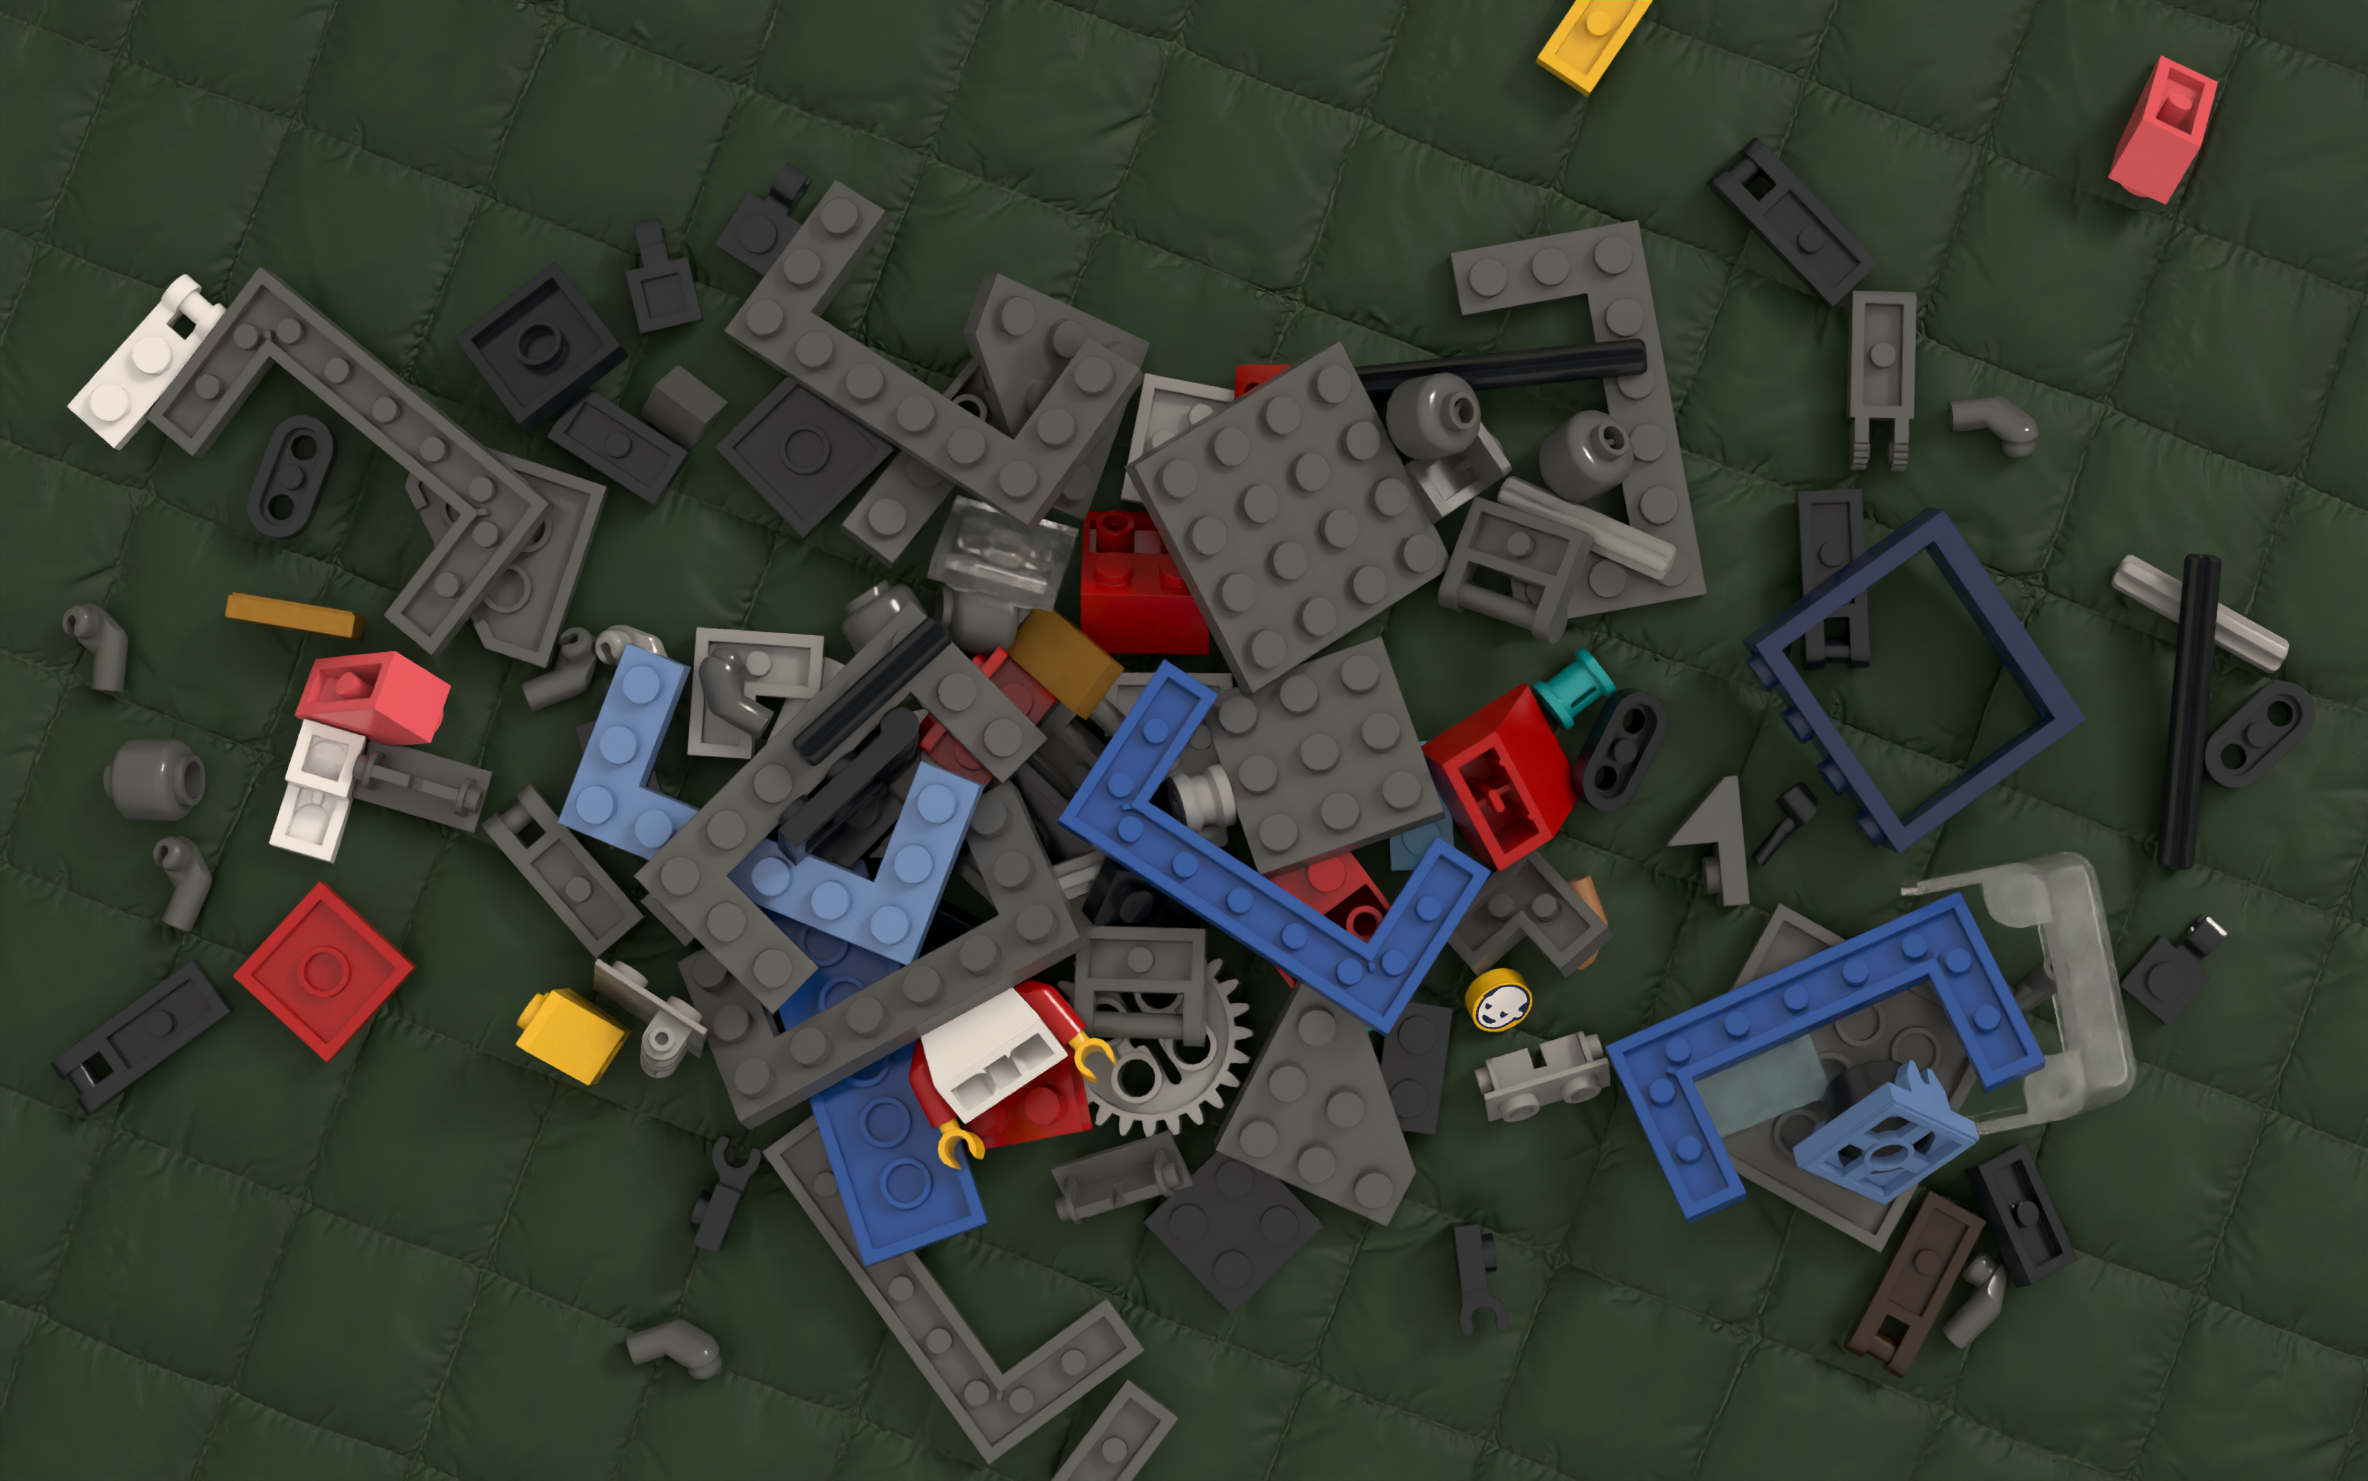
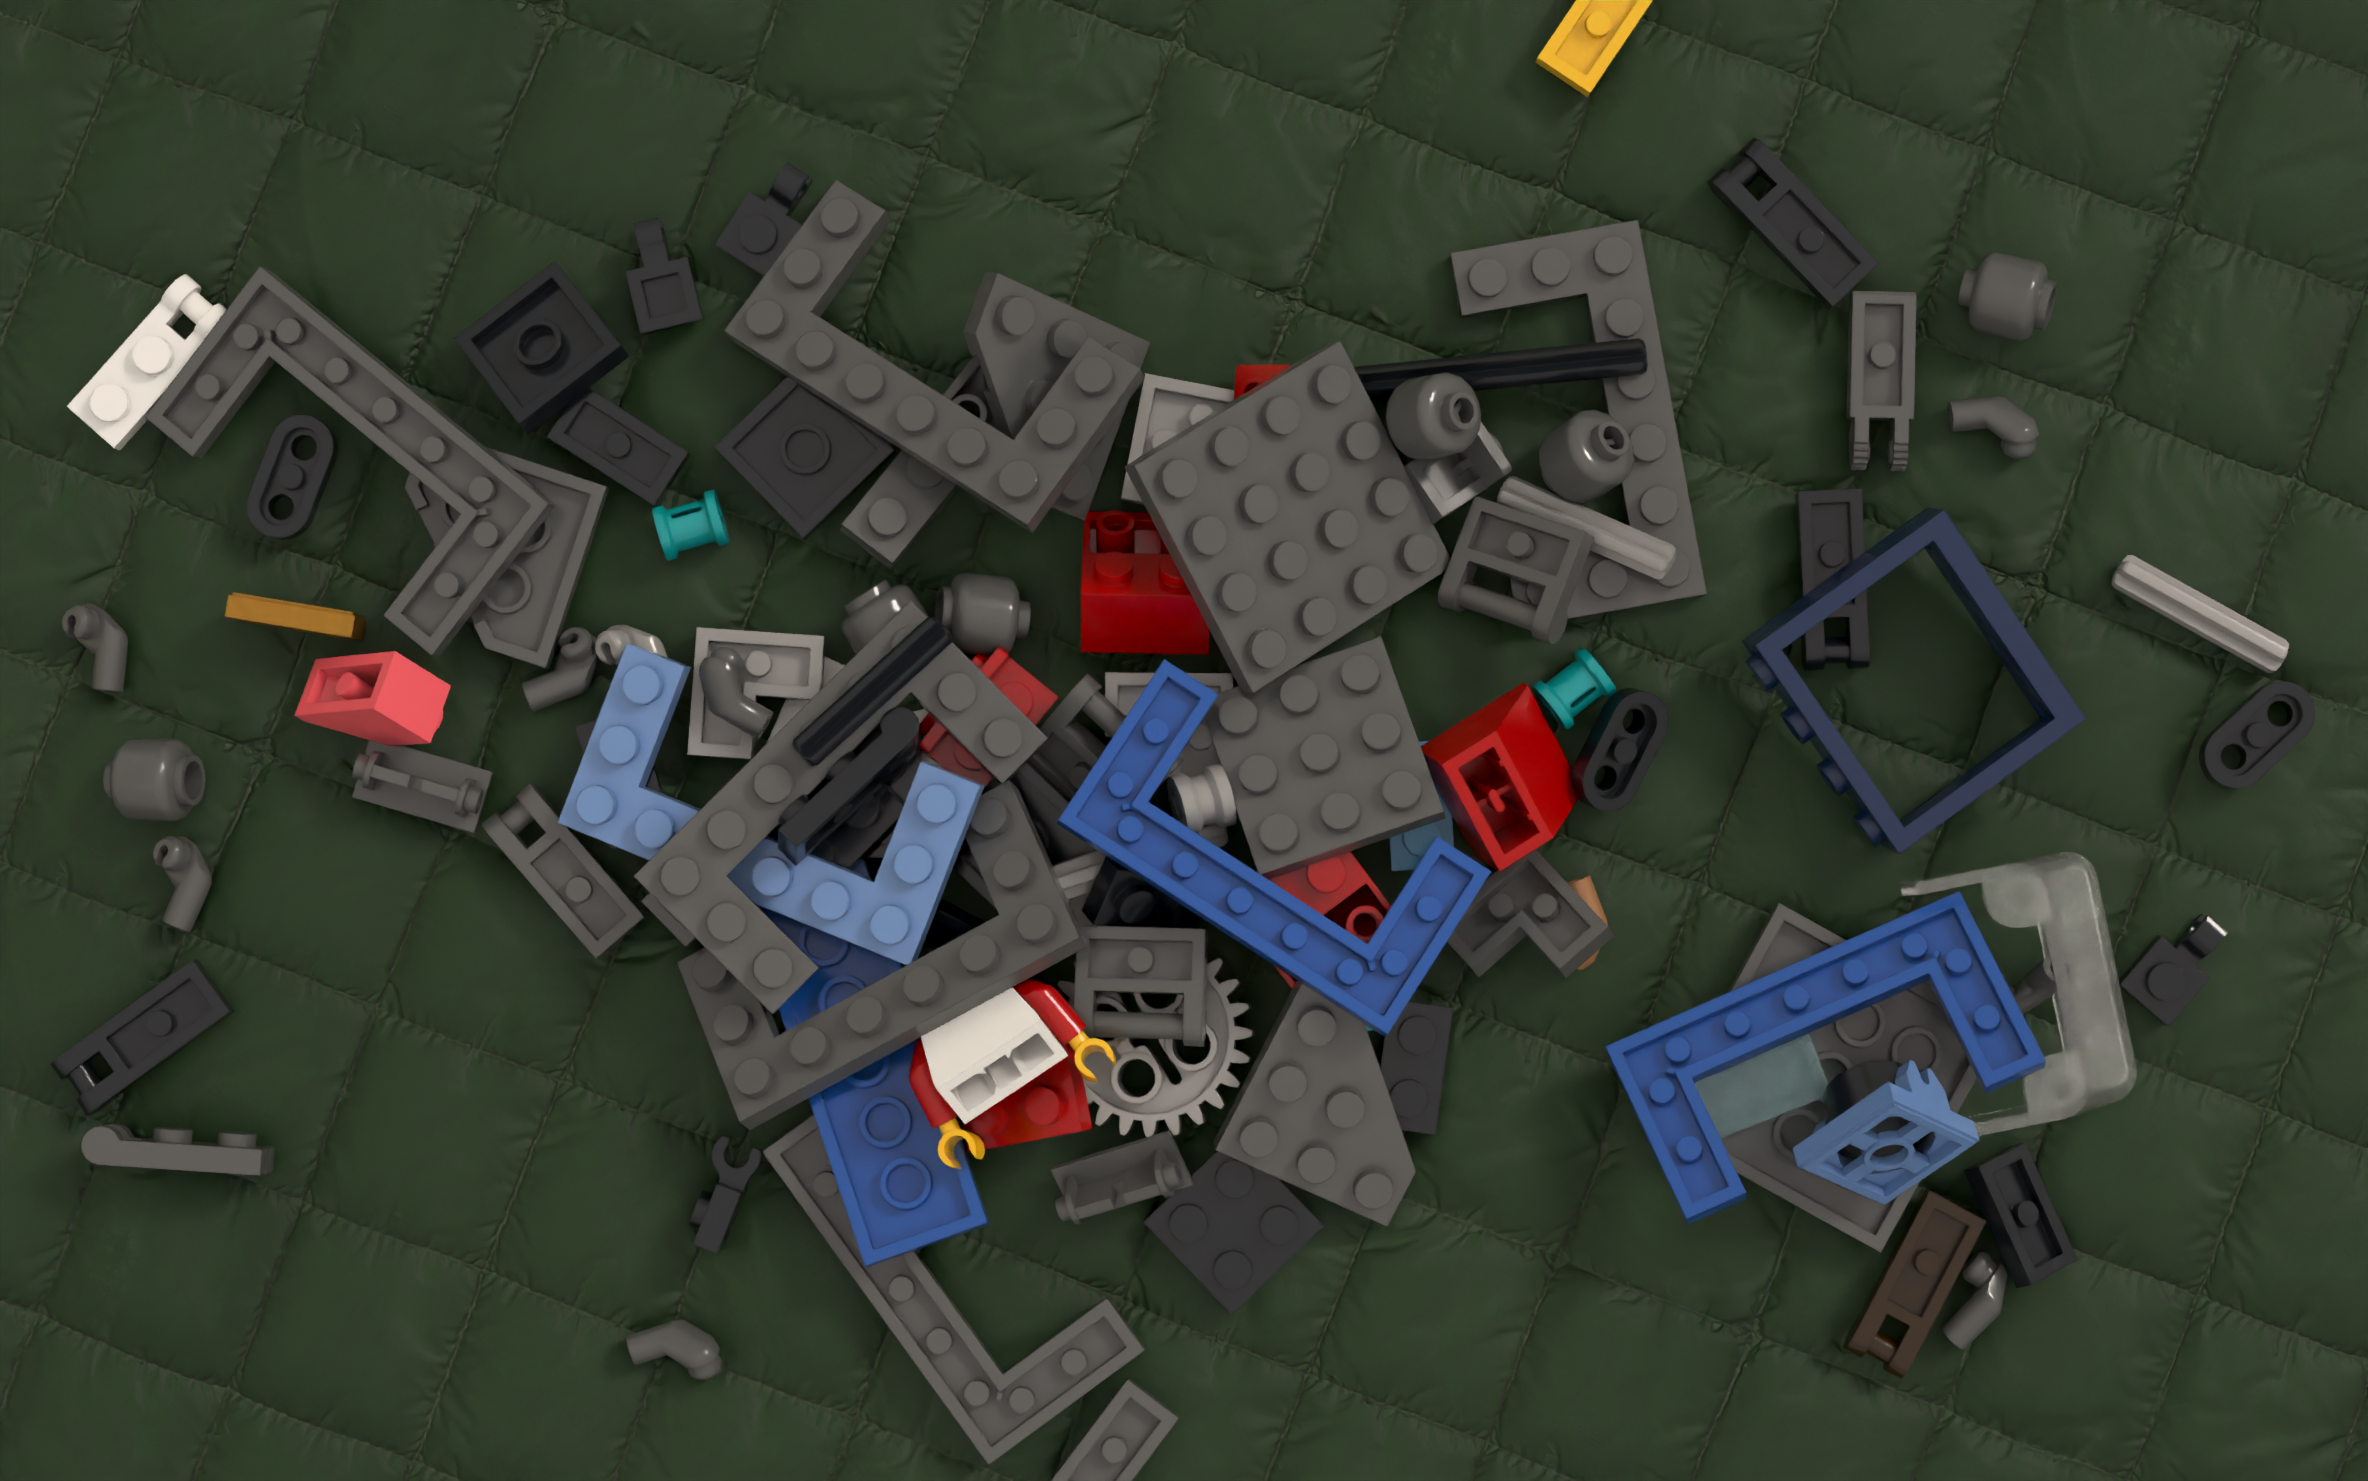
red plate [233,881,418,1062] -> none
white slope [269,719,367,864] -> none
yellow slope [516,988,633,1086] -> none
light grey hinge [593,959,708,1079] -> none
dark grey slope [640,365,730,454] -> none
clear plate [927,495,1080,612] -> none
pearl gold tile [1006,599,1125,720] -> none
black plate [1450,1220,1508,1335] -> none
tile [1465,968,1532,1032] -> none
light grey hinge [1474,1031,1611,1122] -> none
dark grey slope [1661,776,1750,906] -> none
black hand [1751,781,1818,867] -> none
coral slope [2108,56,2218,205] -> none
black axle [2157,553,2222,870] -> none
none -> dark grey plate [81,1123,275,1176]
none -> teal bush [652,489,730,561]
none -> dark grey head [1958,252,2057,341]

